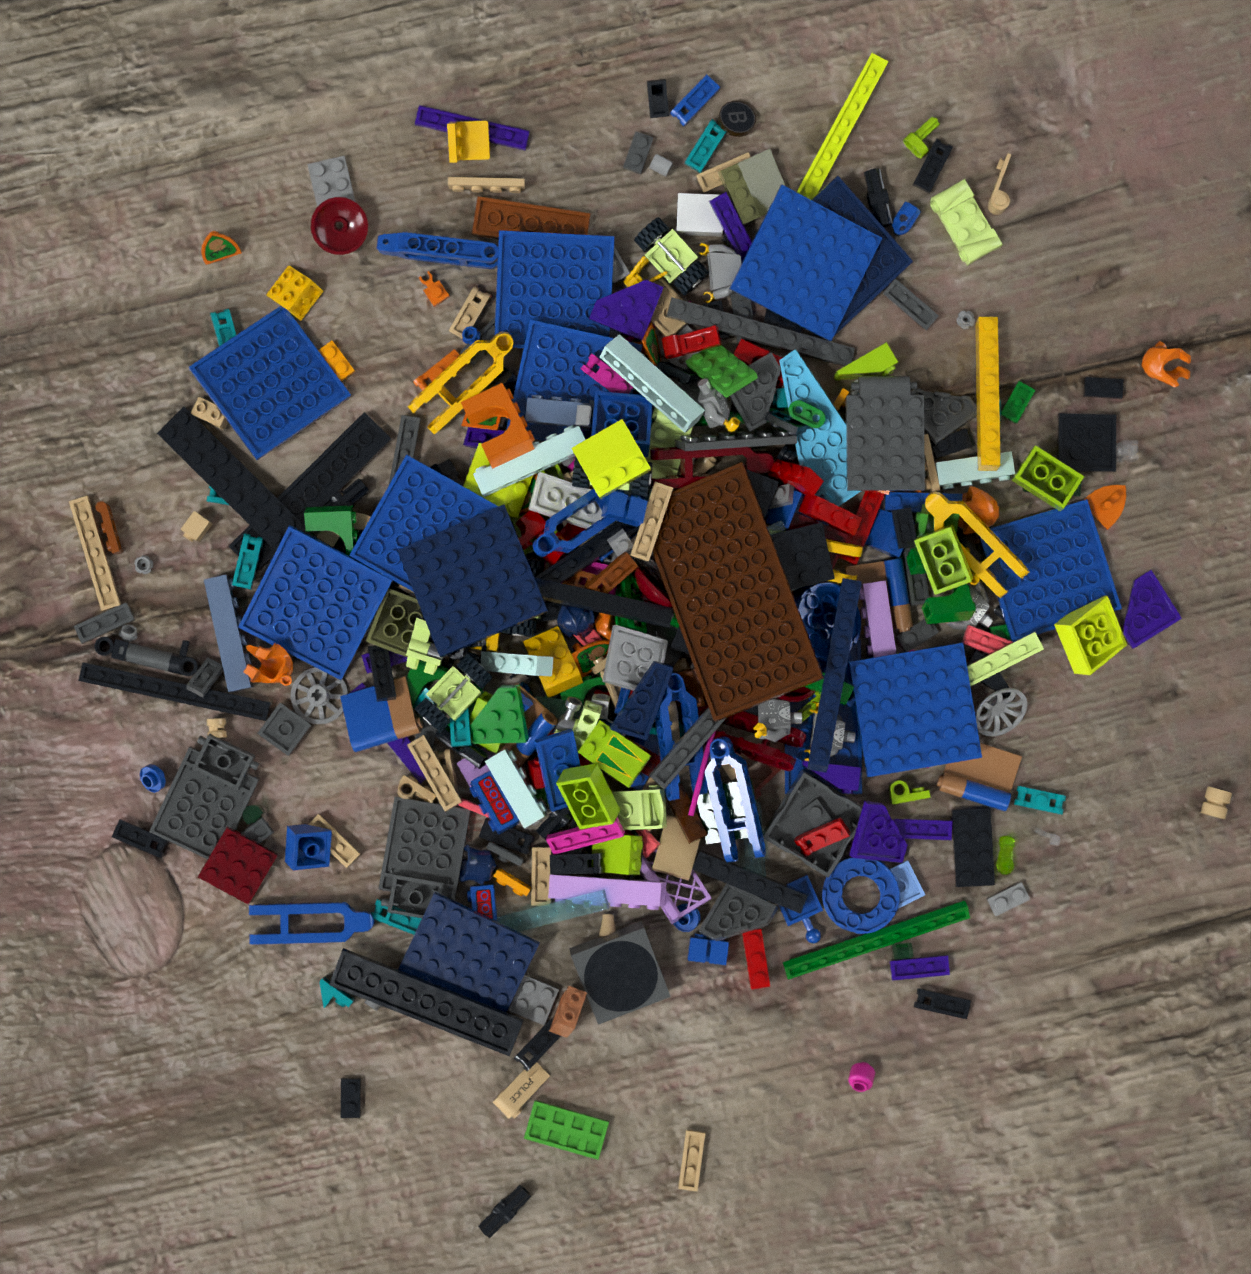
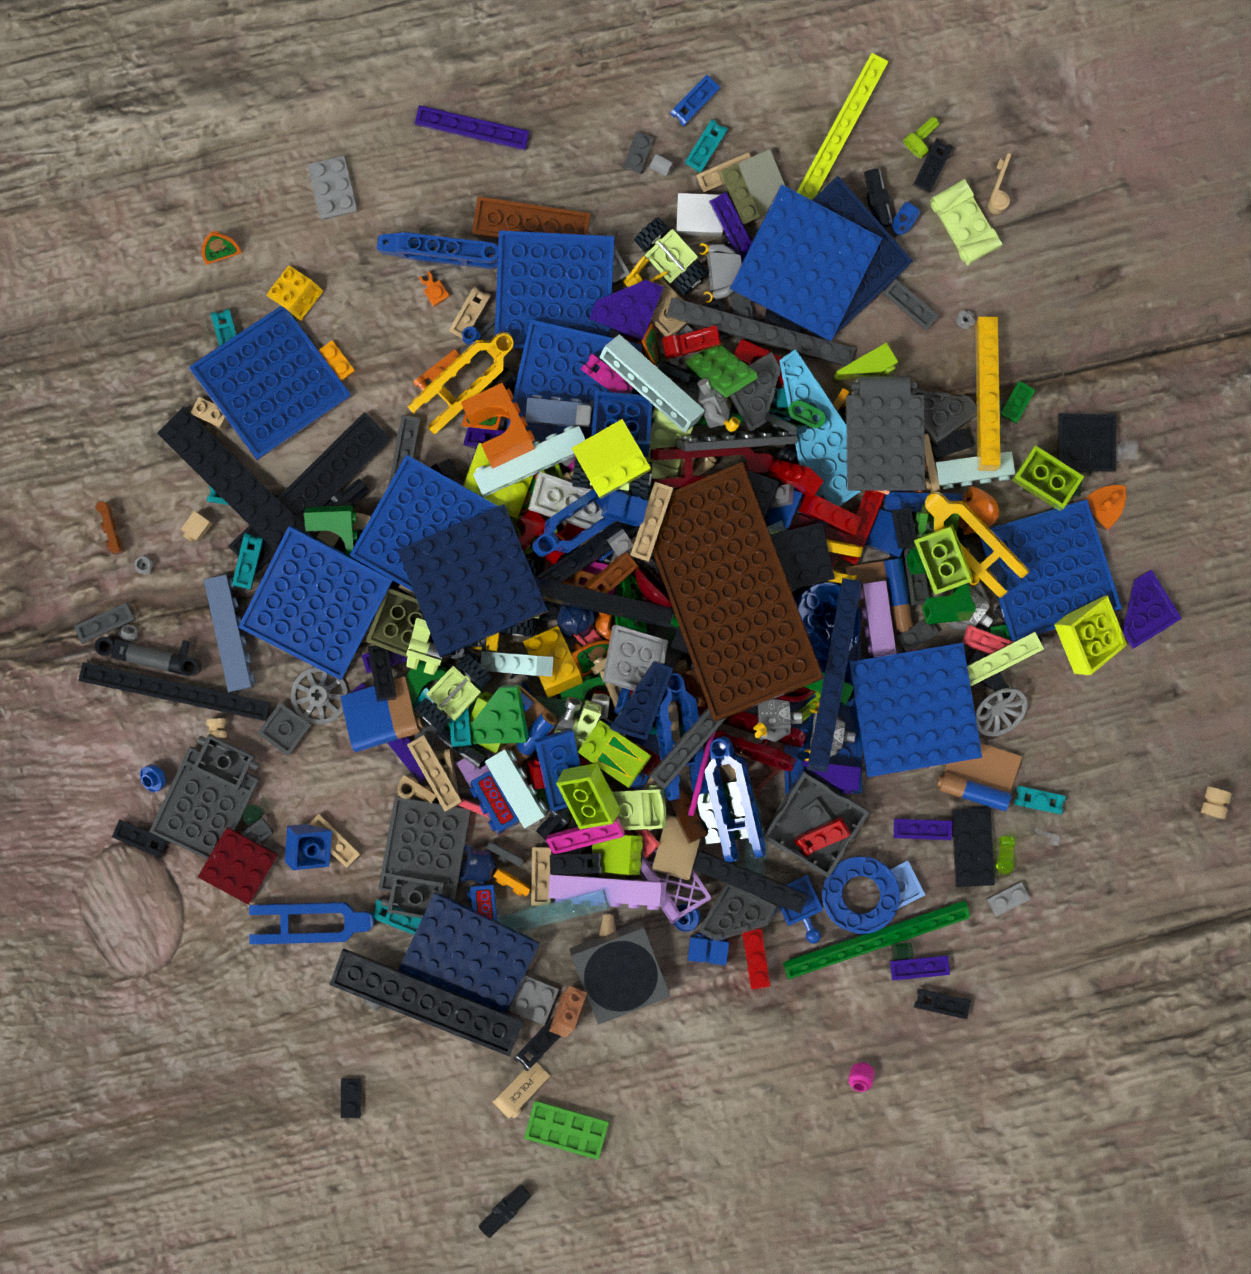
tan plate [69,496,121,611] -> none
dark grey plate [186,657,224,697] -> none
orange piece [243,643,293,686] -> none
dark red dish [311,197,368,255] -> none
teal slope [319,977,355,1008] -> none
yellow bracket [447,120,490,163] -> none
tan plate [448,177,525,193] -> none
black plate [479,818,536,855] -> none
black slope [647,79,669,118] -> none
tan plate [678,1129,705,1191] -> none
black tile [718,101,756,137] -> none
dark purple plate [849,801,908,863] -> none
lime plate [888,780,931,805] -> none
black plate [1083,377,1124,399] -> none
orange piece [1142,341,1191,387] -> none

